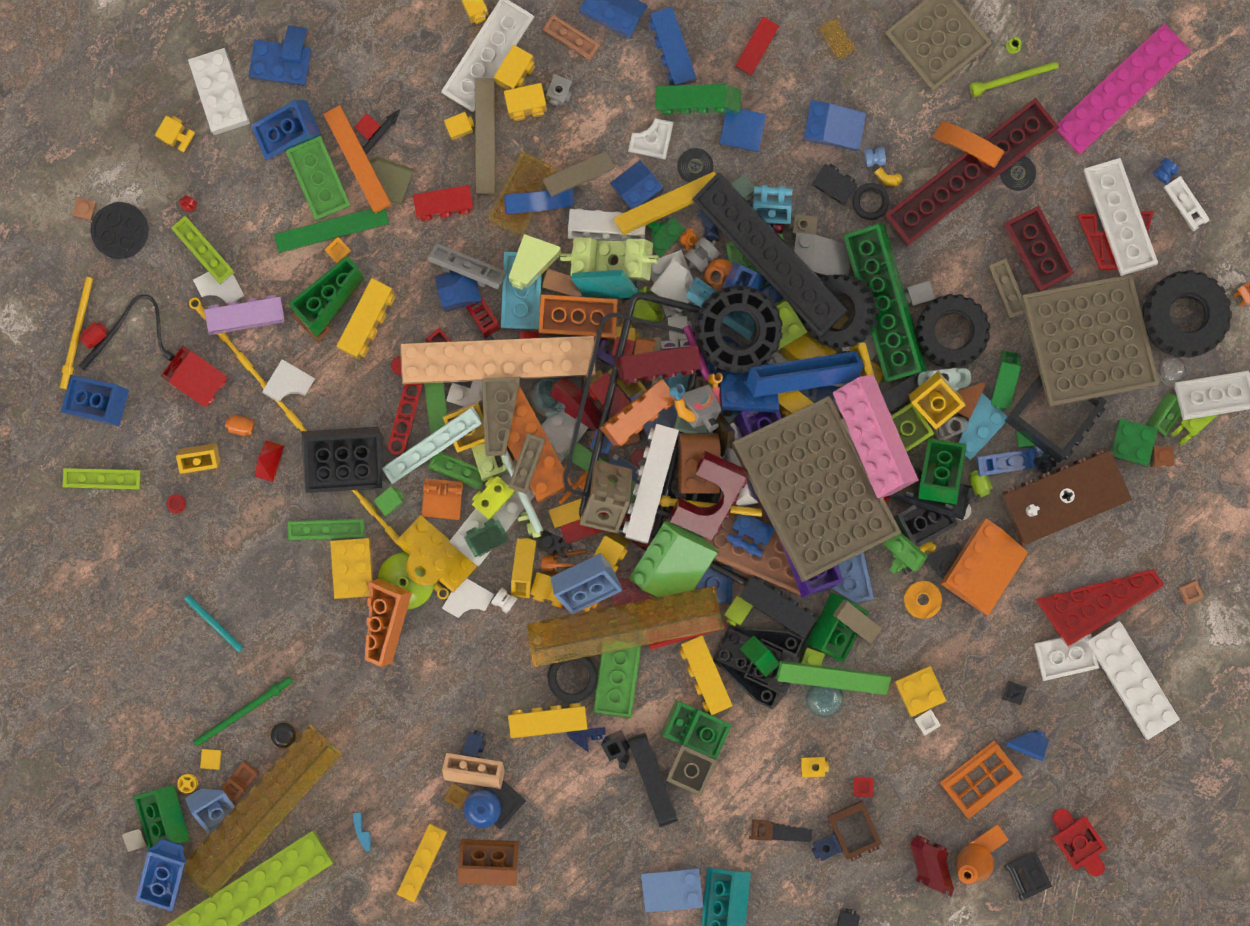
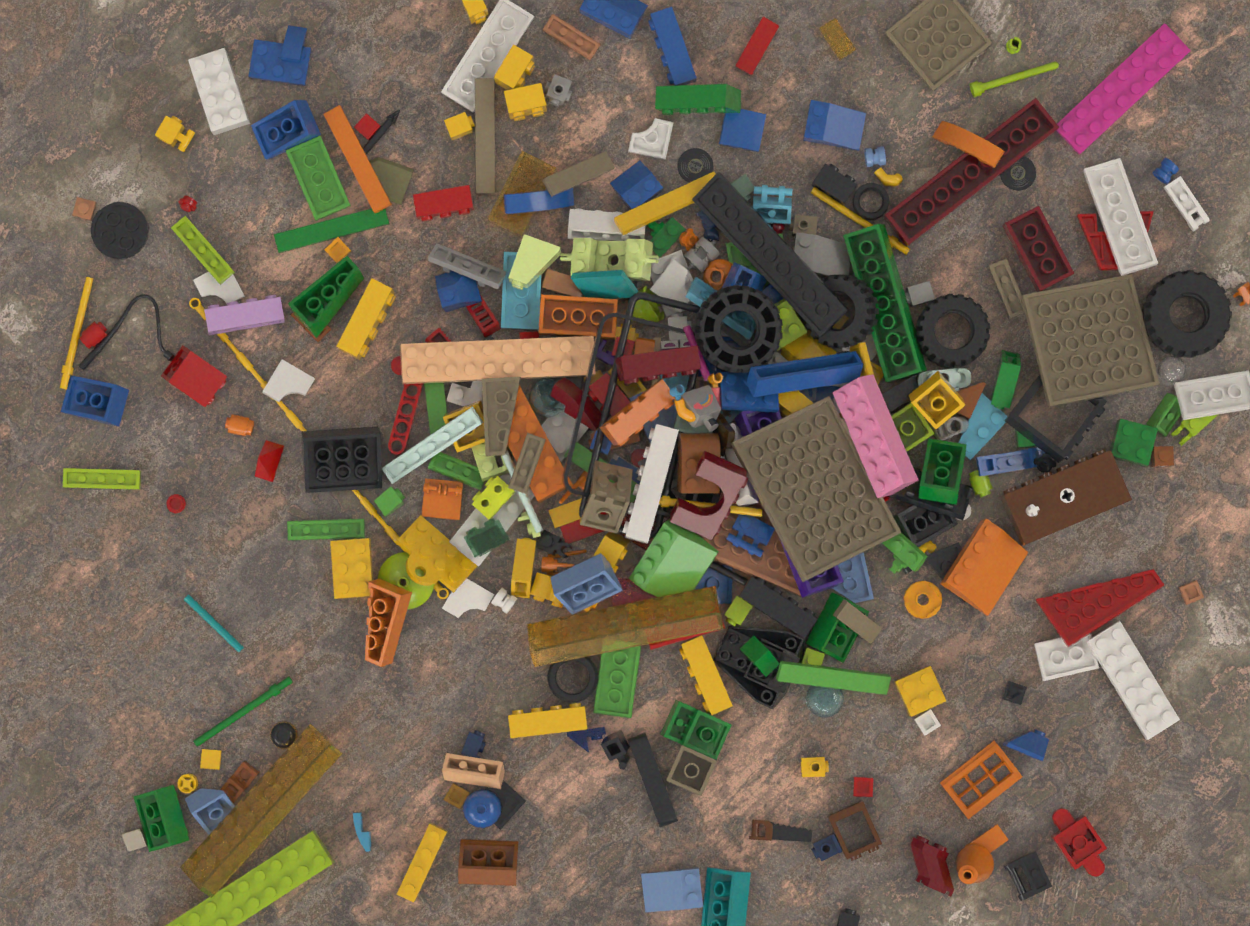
blue slope [136,839,186,912] -> none
yellow brick [176,443,221,474] -> none
none -> yellow bar [811,187,910,255]

